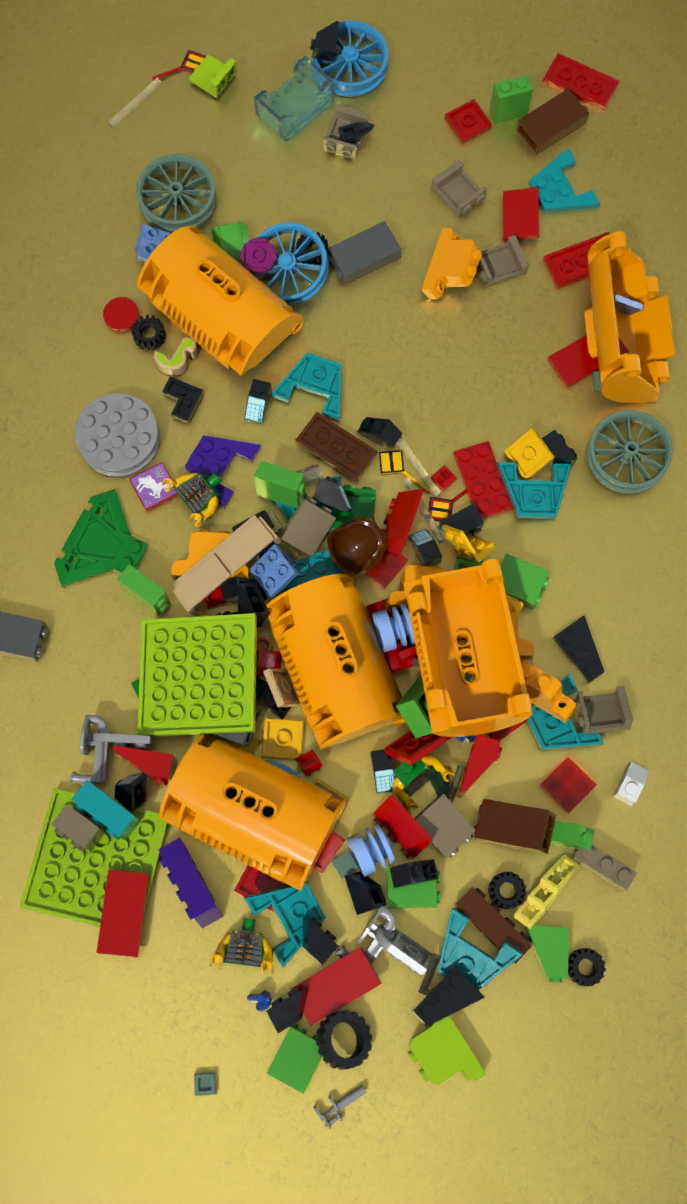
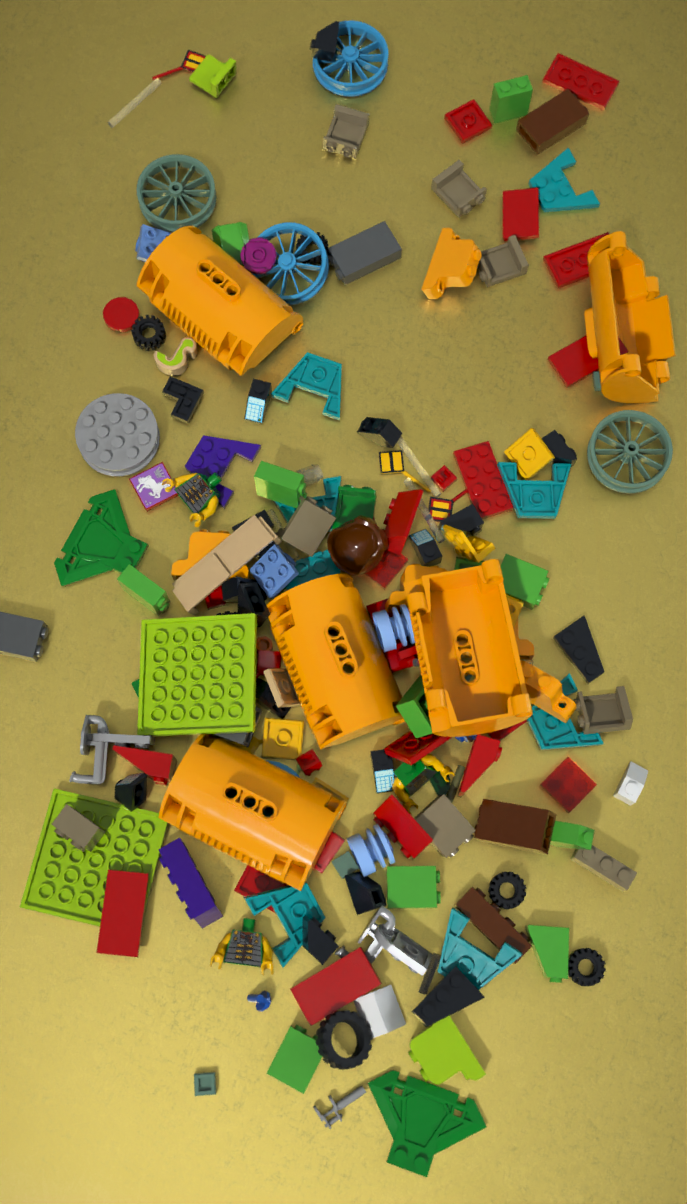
teal brick [71,780,140,840] -> none
clear light blue windscreen [254,55,334,142] -> none
black slope [266,987,308,1033] -> none
reddish brown plate [295,412,378,482] -> none
black slope [313,476,352,513] -> none
black plate [338,122,374,144] -> none
black slope [390,859,438,888] -> none
light yellow slope [514,854,580,929] -> none
tile [614,294,643,315] -> none
none -> white slope [354,985,406,1038]
none -> green plate [368,1070,487,1177]

